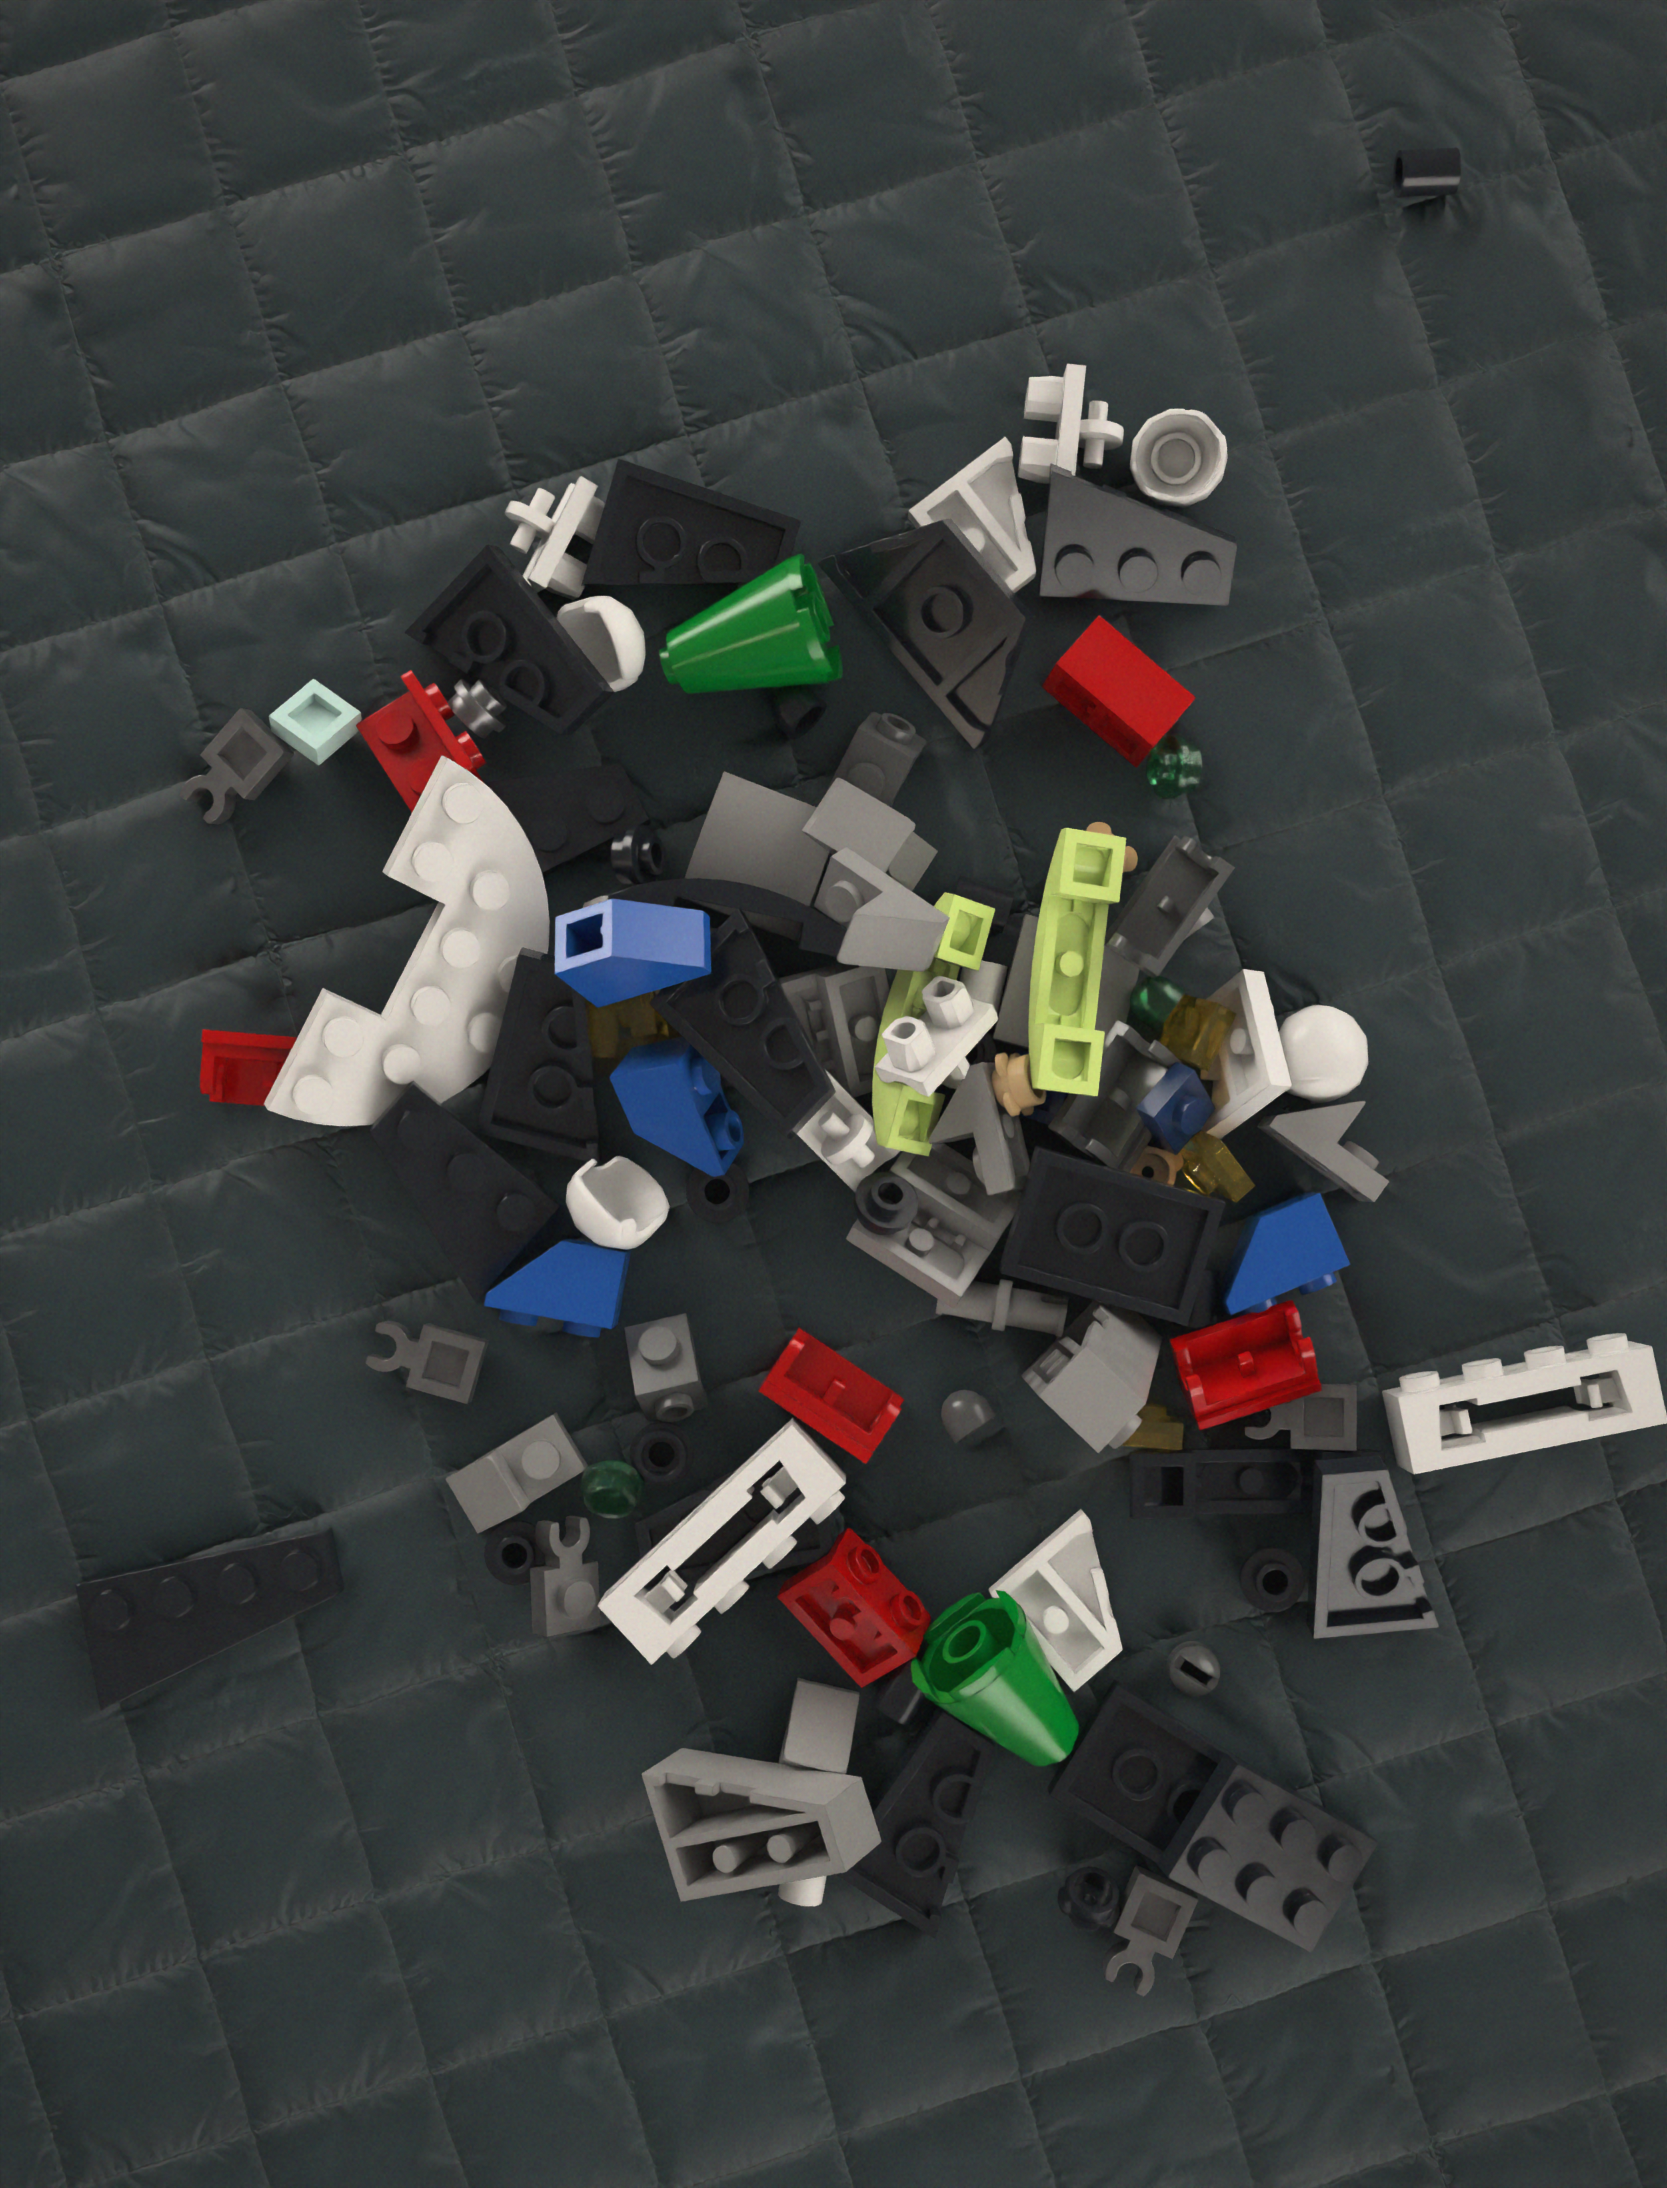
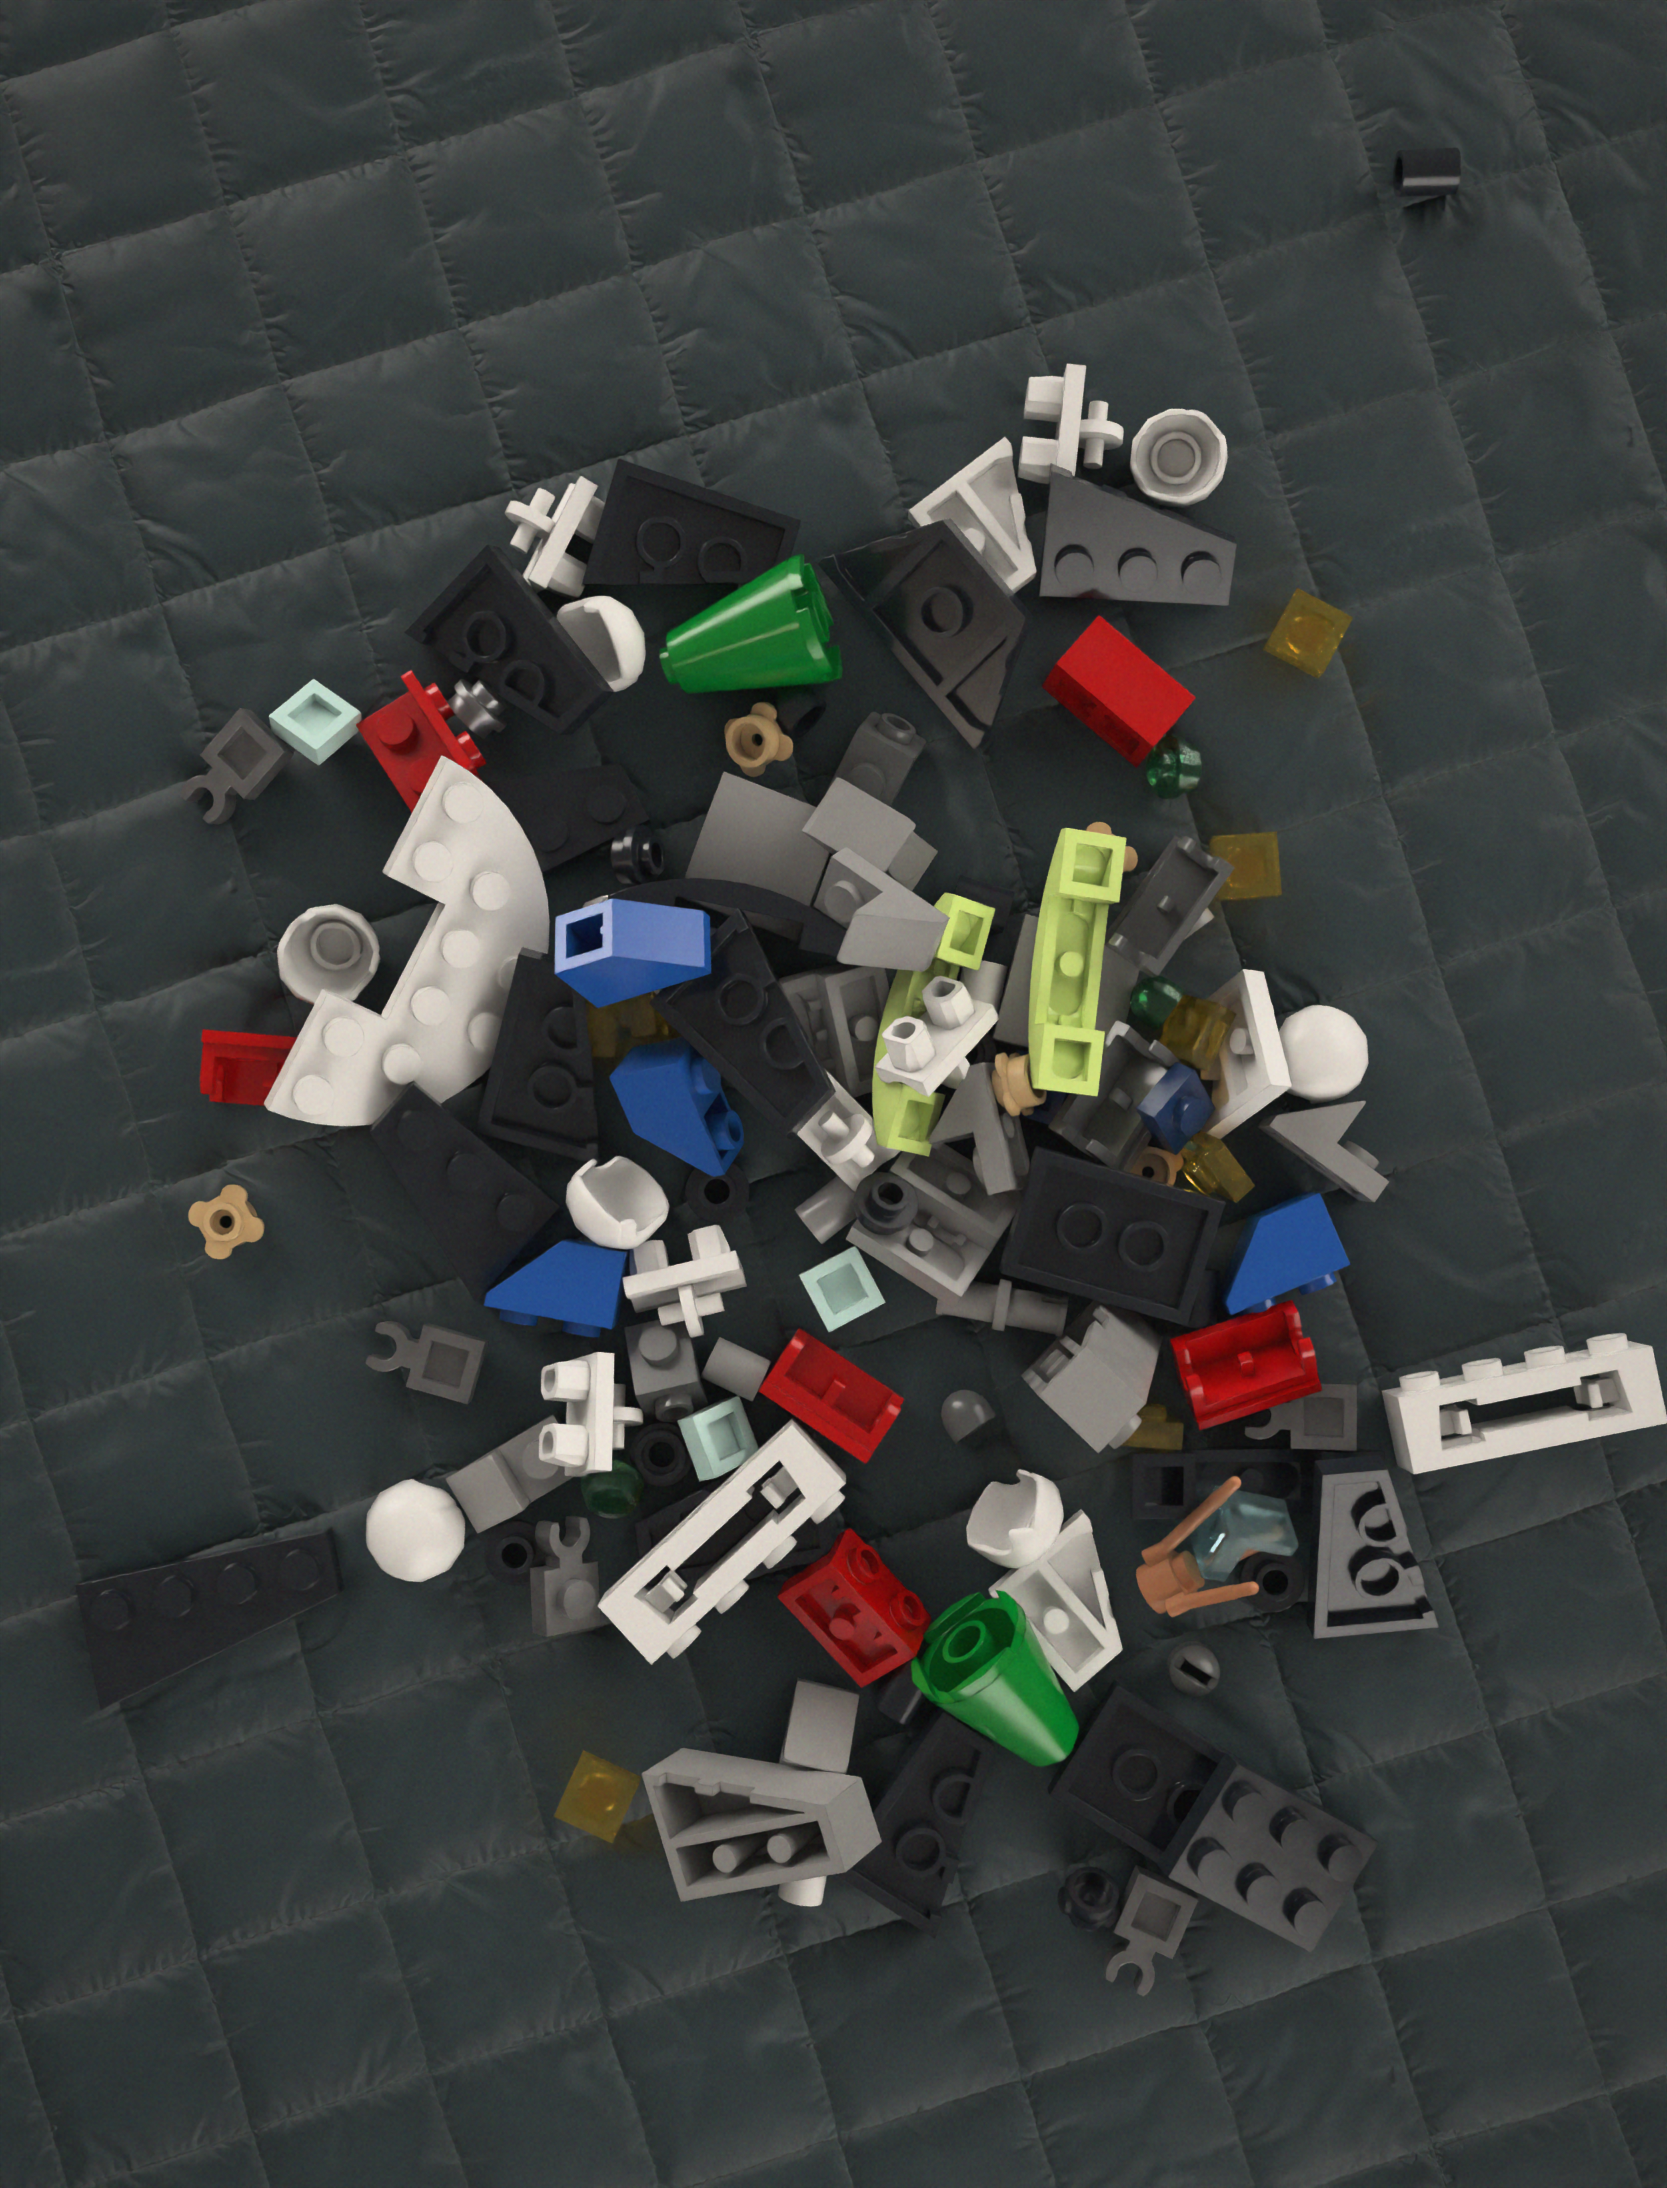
none -> tan plate [188,1184,265,1259]
none -> white hair [277,904,381,1005]
none -> white hair [366,1479,465,1582]
none -> white hips [539,1352,643,1477]
none -> clear yellow plate [554,1750,641,1843]
none -> white hips [622,1225,747,1338]
none -> light aqua plate [677,1395,759,1481]
none -> light grey hinge [701,1337,771,1402]
none -> tan plate [724,702,793,777]
none -> light grey hinge [794,1175,857,1244]
none -> light aqua plate [799,1245,886,1332]
none -> white hair [966,1469,1064,1568]
none -> nougat plant [1136,1476,1281,1618]
none -> clear light blue panel [1190,1486,1299,1582]
none -> clear yellow plate [1209,831,1282,902]
none -> clear yellow plate [1263,588,1353,678]

